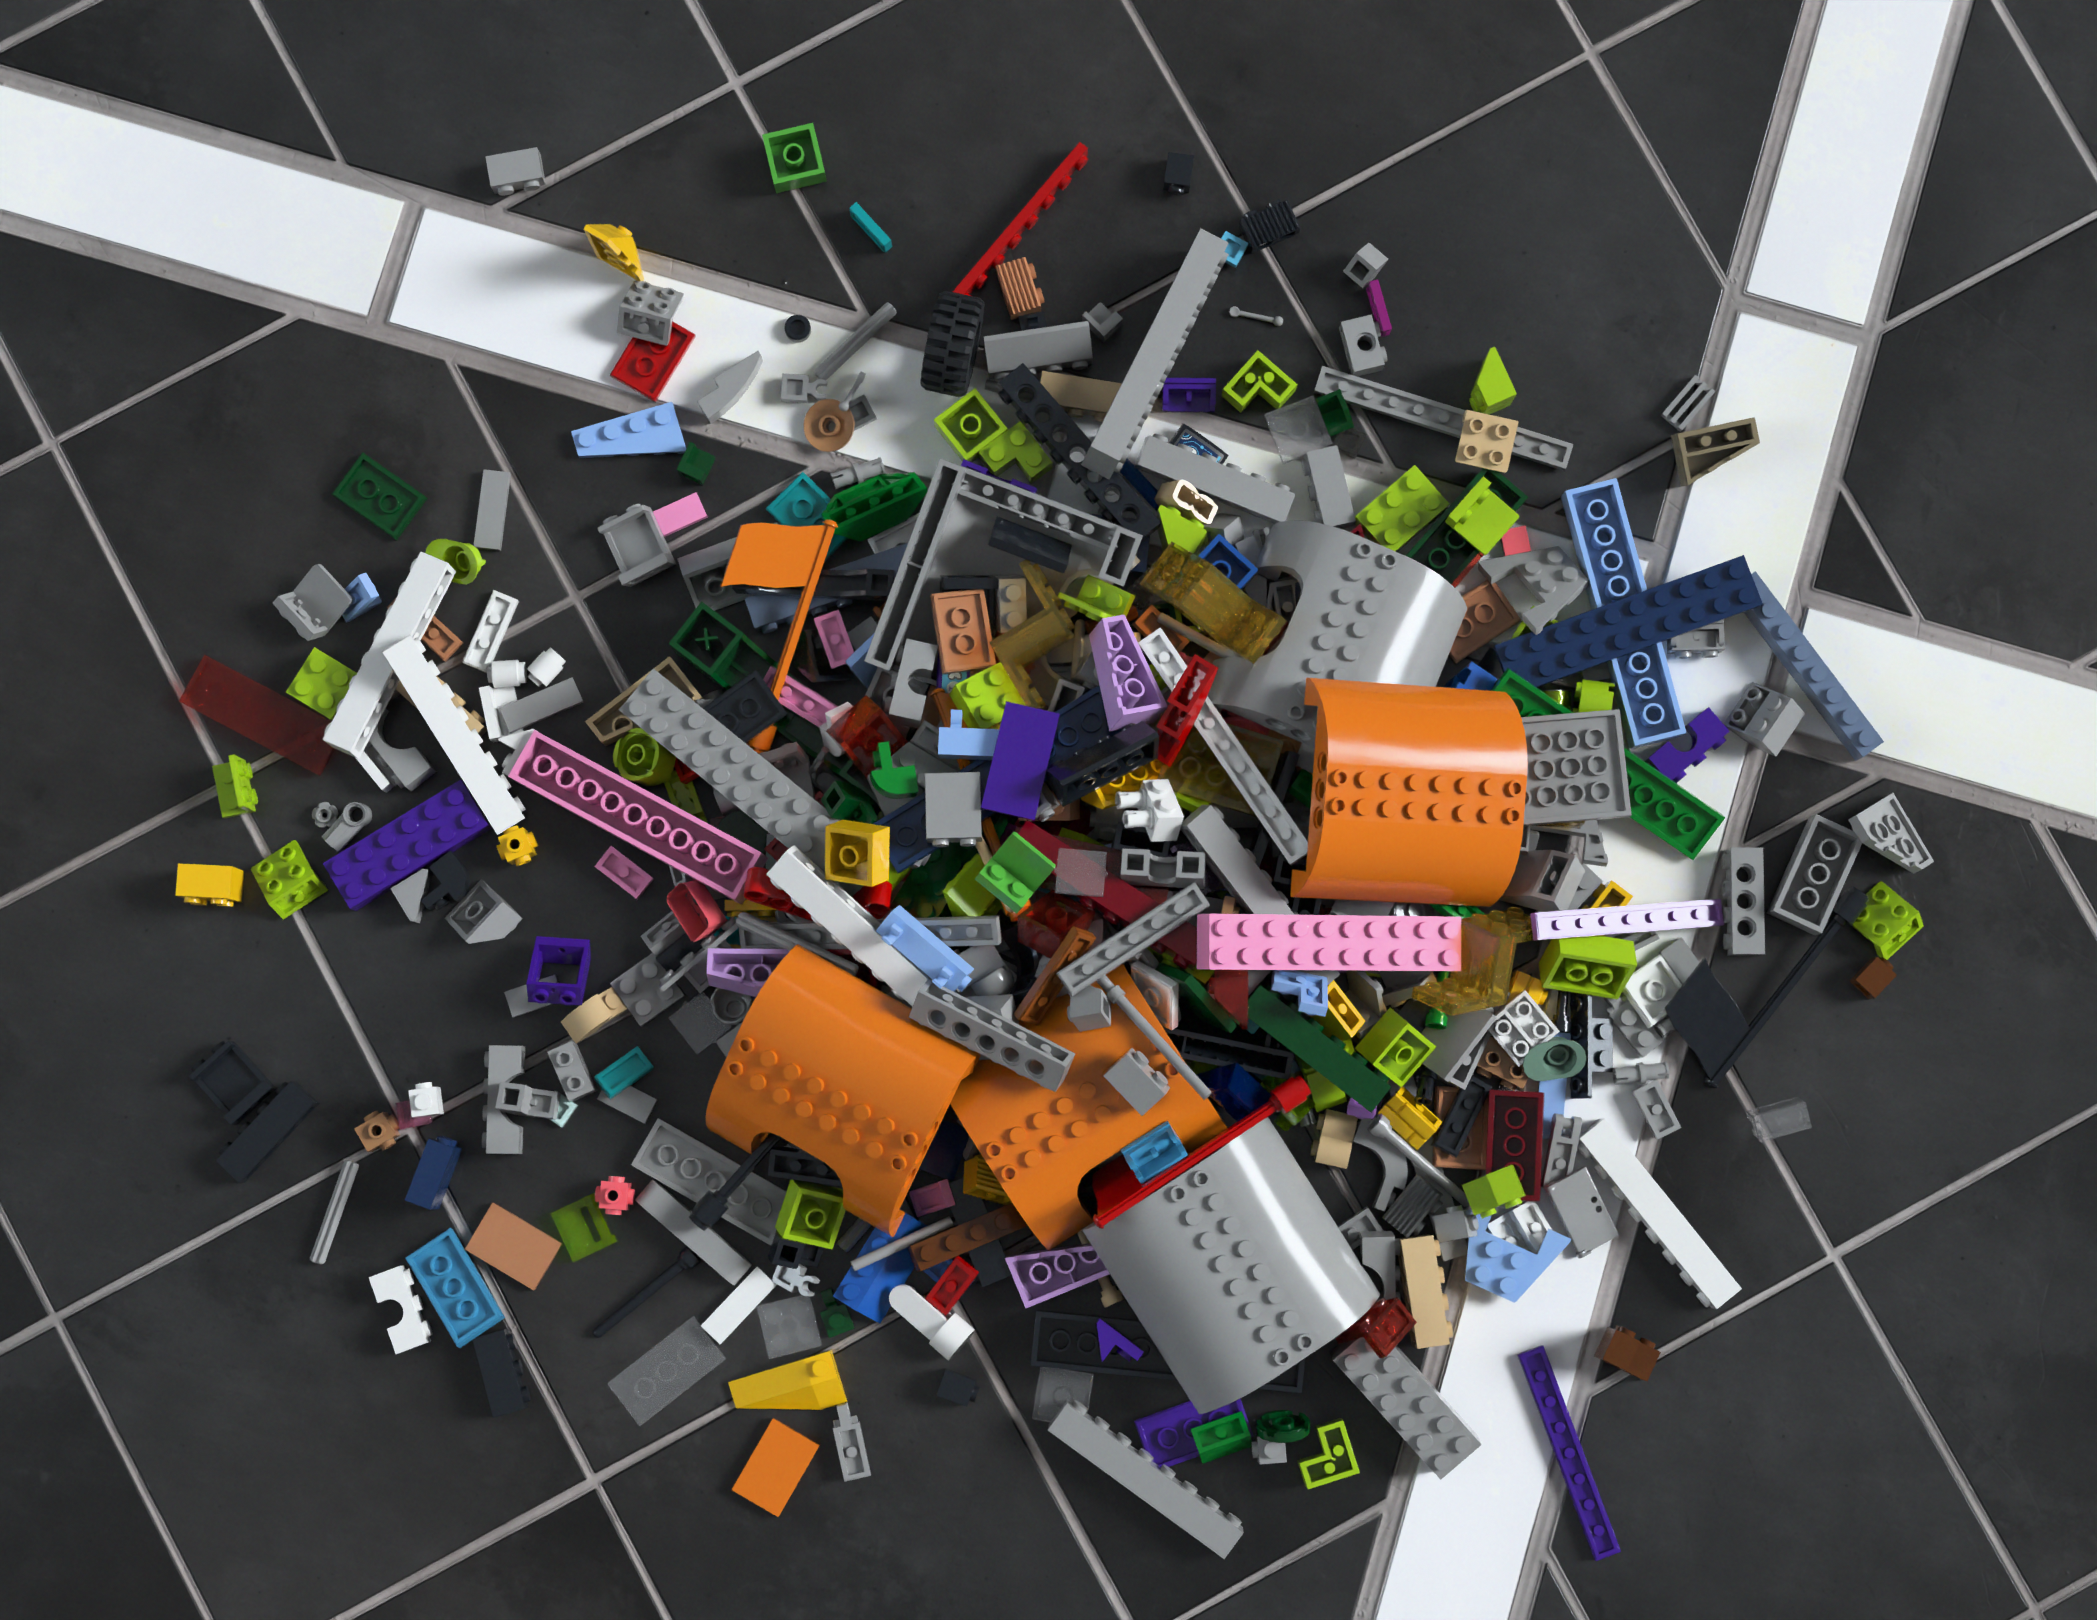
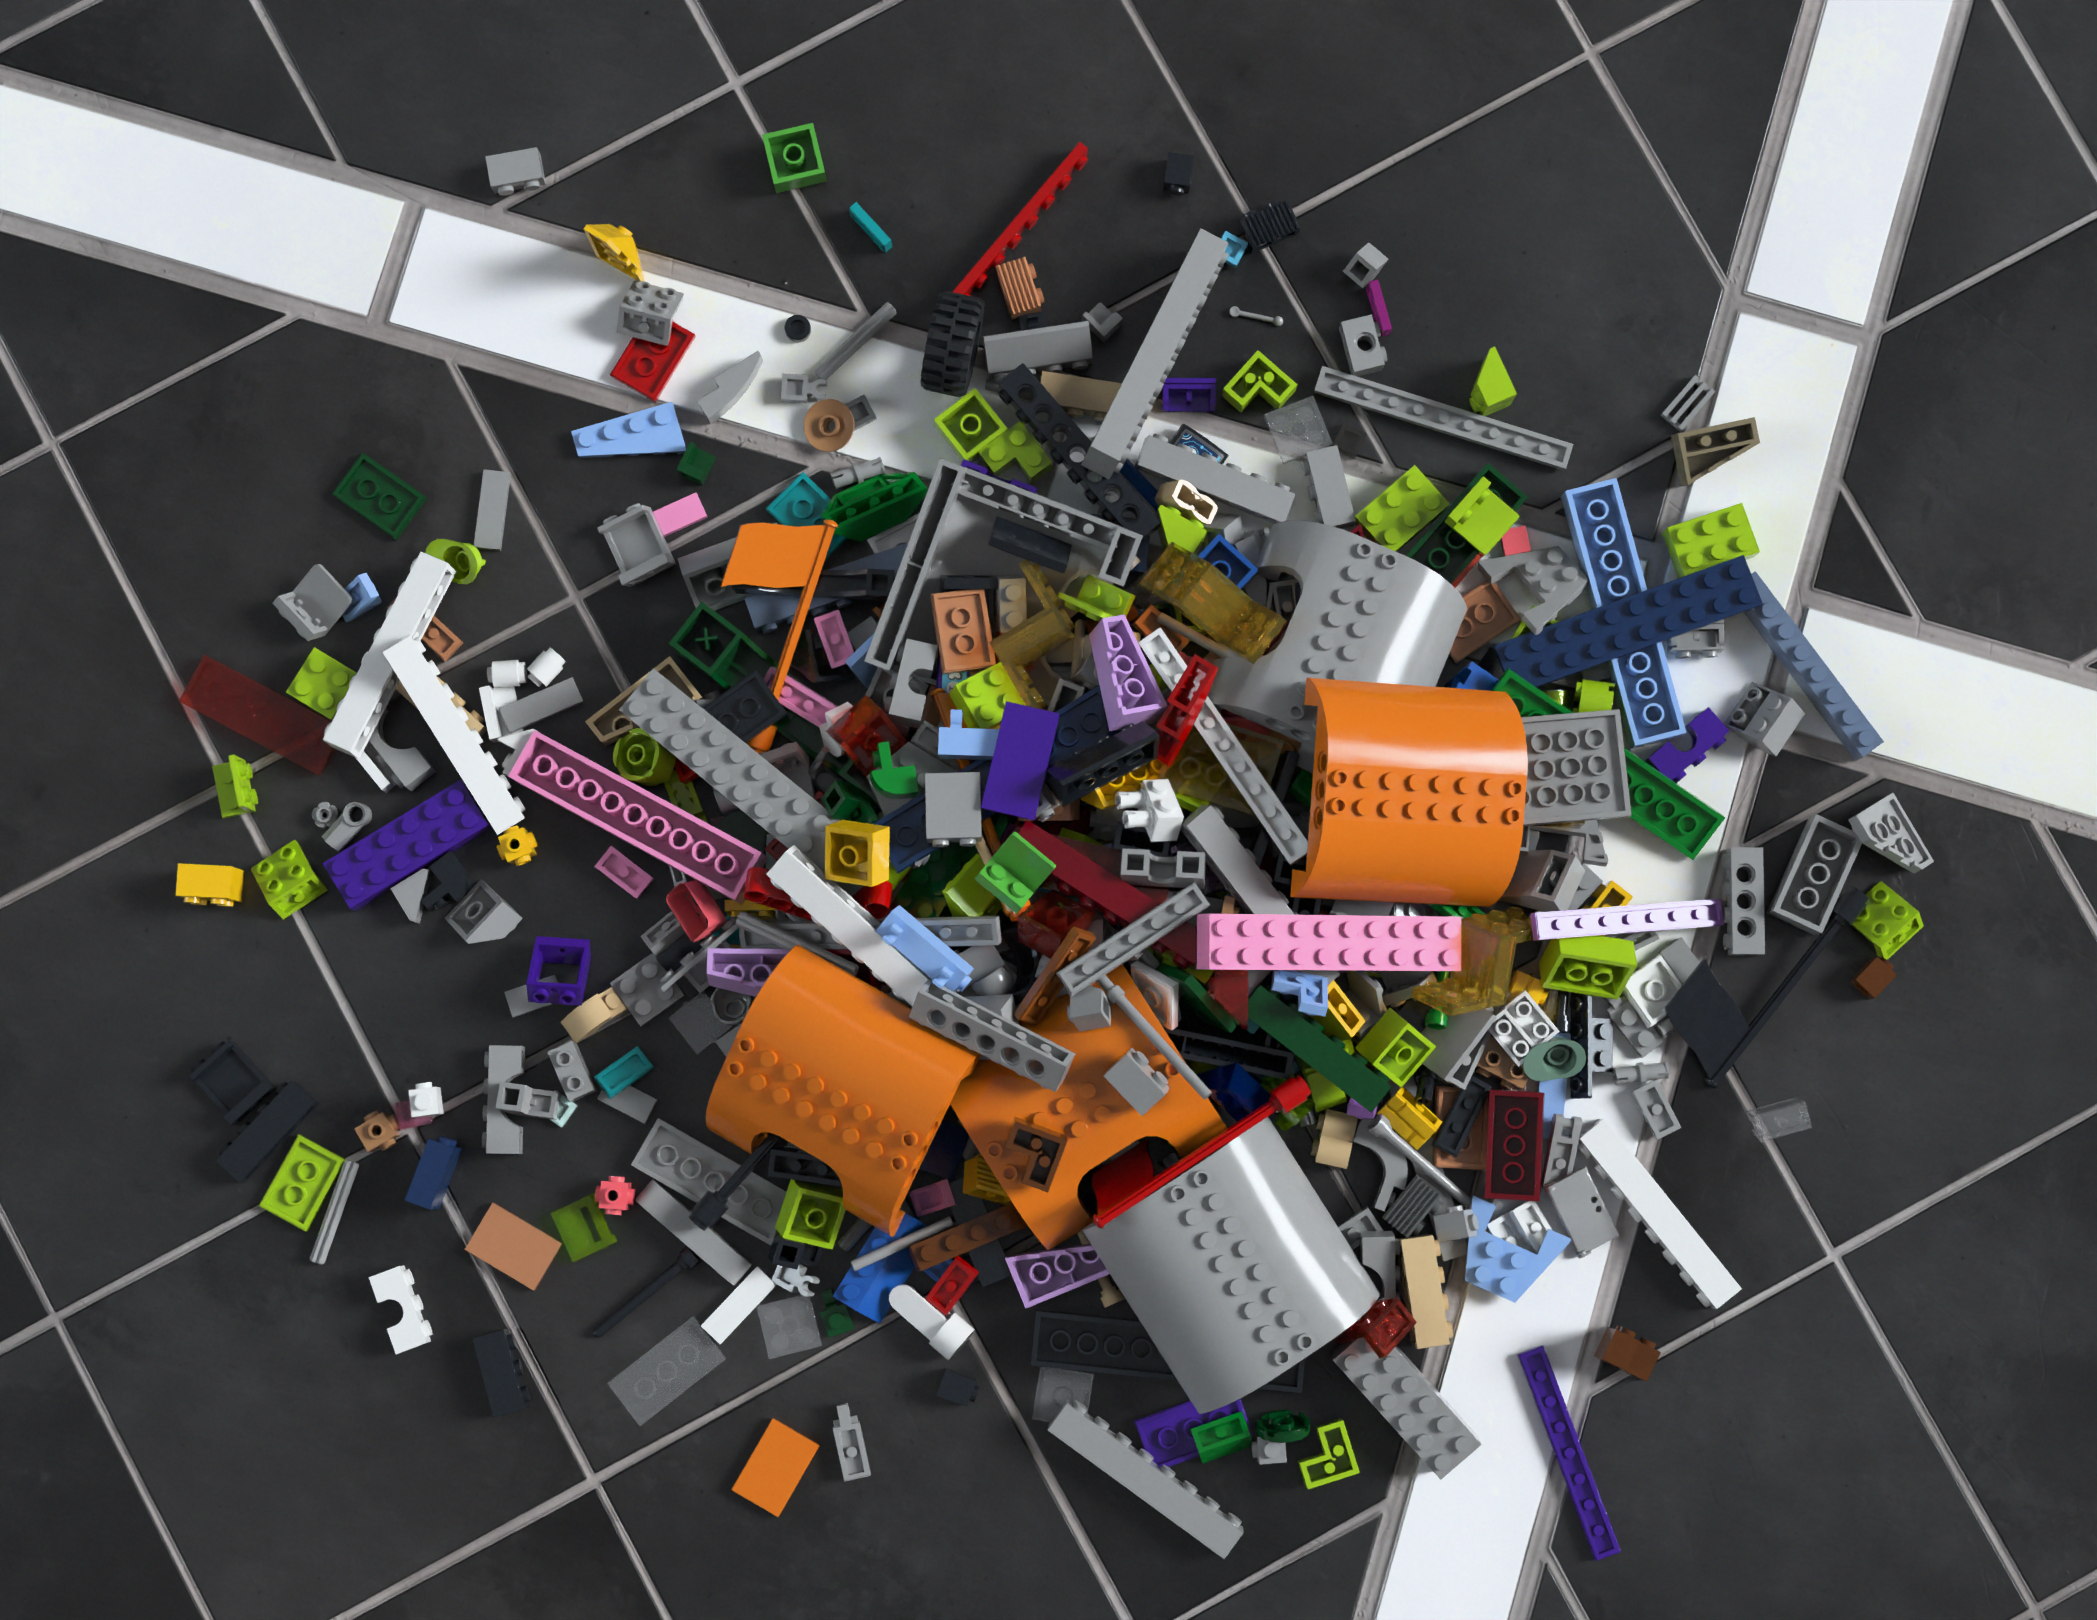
dark azure tile [405,1228,505,1348] -> none
white tile [462,590,519,673] -> none
yellow wedge [728,1349,847,1410] -> none
light grey hinge [839,372,866,411] -> none
clear piece [1054,848,1108,897] -> none
dark purple slope [1096,1318,1144,1362] -> none
dark azure hinge [1120,1121,1188,1184] -> none
dark green panel [1316,389,1354,436] -> none
tan bracket [1455,410,1519,473] -> none
lime brick [1462,1165,1526,1219] -> none
none -> lime tile [259,1134,346,1231]
none -> reddish brown brick [1005,1117,1068,1193]
none -> lime brick [1662,503,1760,578]

